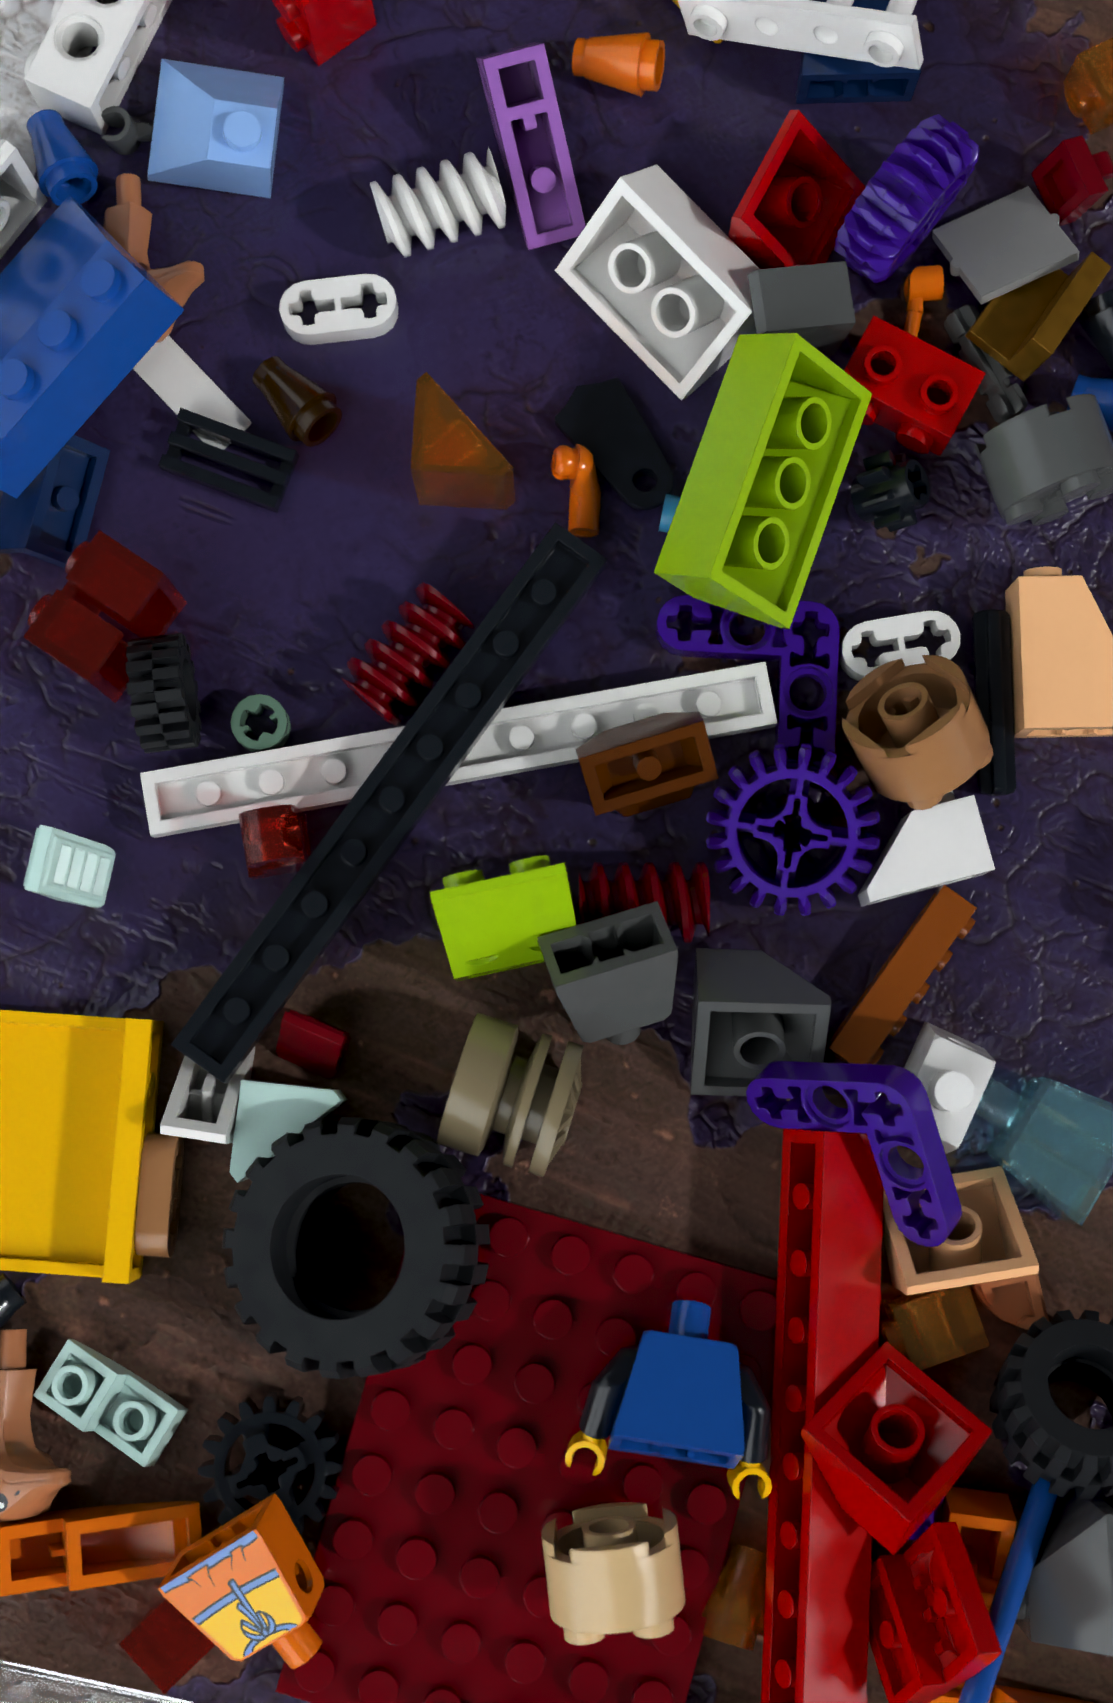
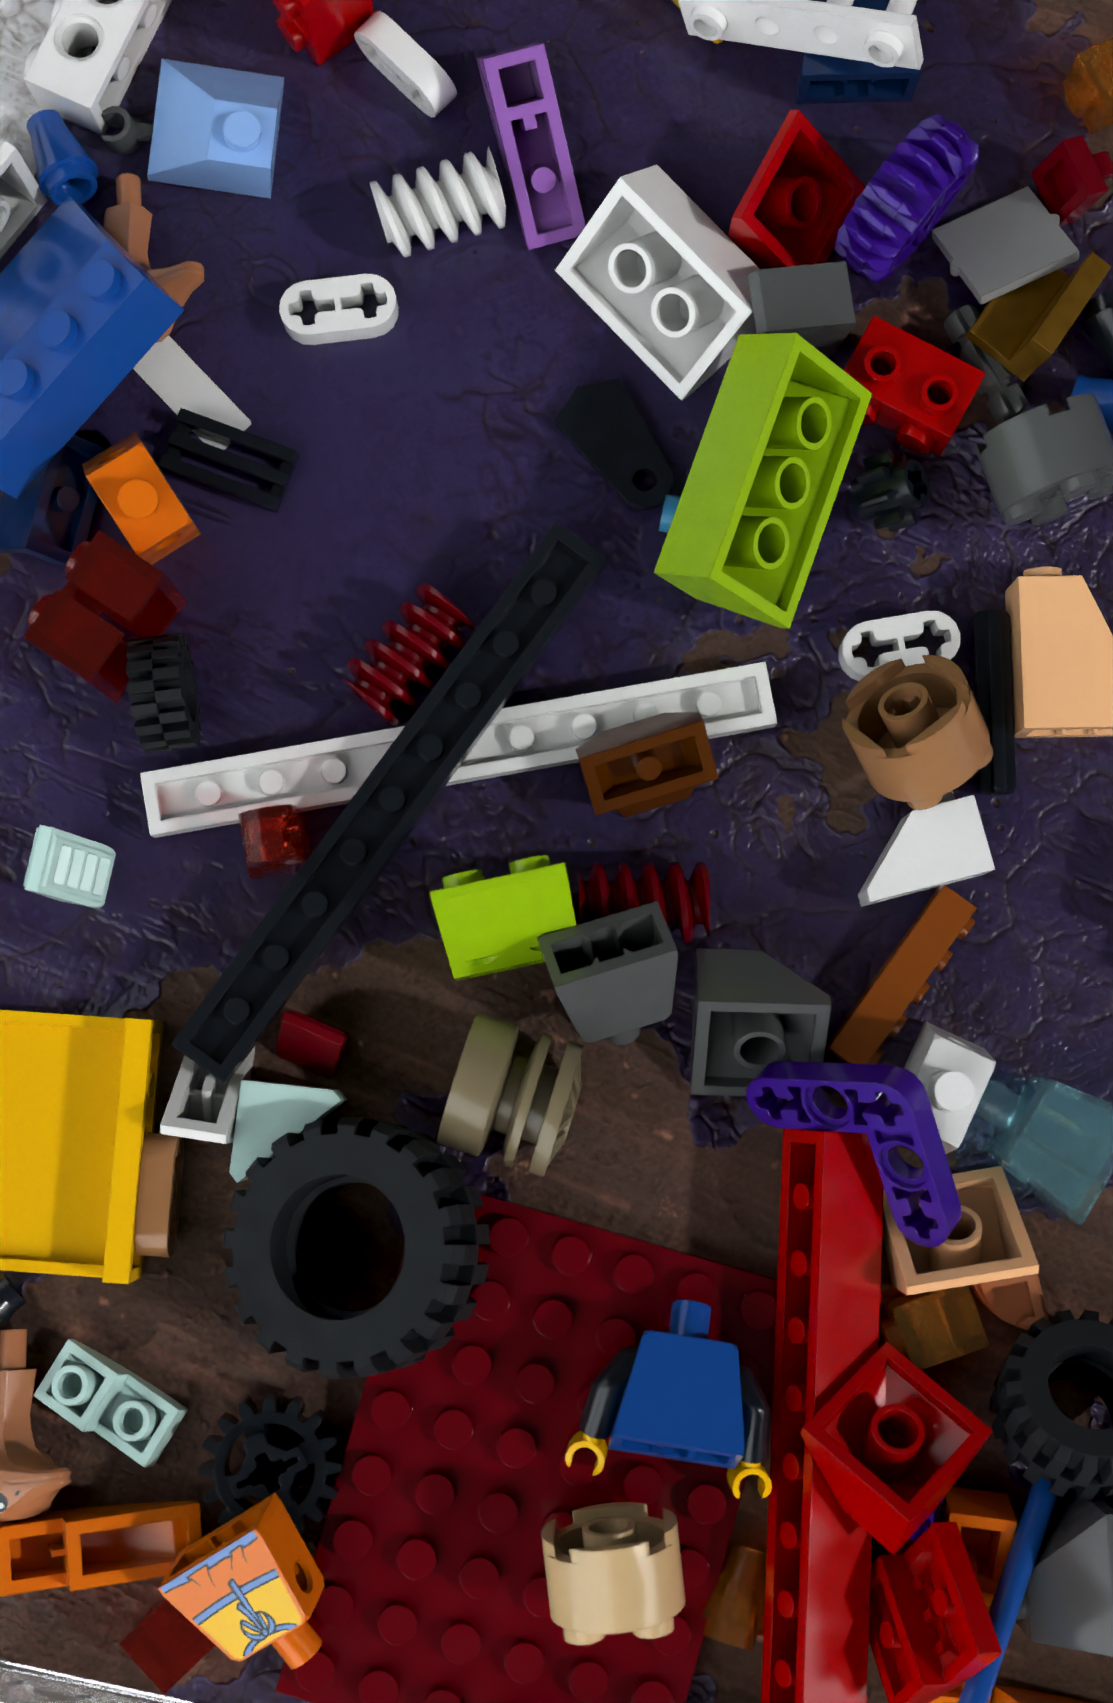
sand green bush [230,694,291,753] -> none
dark brown cone [252,356,342,447] -> none
clear orange slope [410,372,516,510] -> none
orange arm [551,444,601,537] -> none
orange cone [572,32,665,97] -> none
dark purple beam [655,595,839,785] -> none
dark purple gear [706,743,880,916] -> none
orange hand [903,265,944,338] -> none
none -> orange torso [82,431,201,567]
none -> white beam [354,11,457,117]

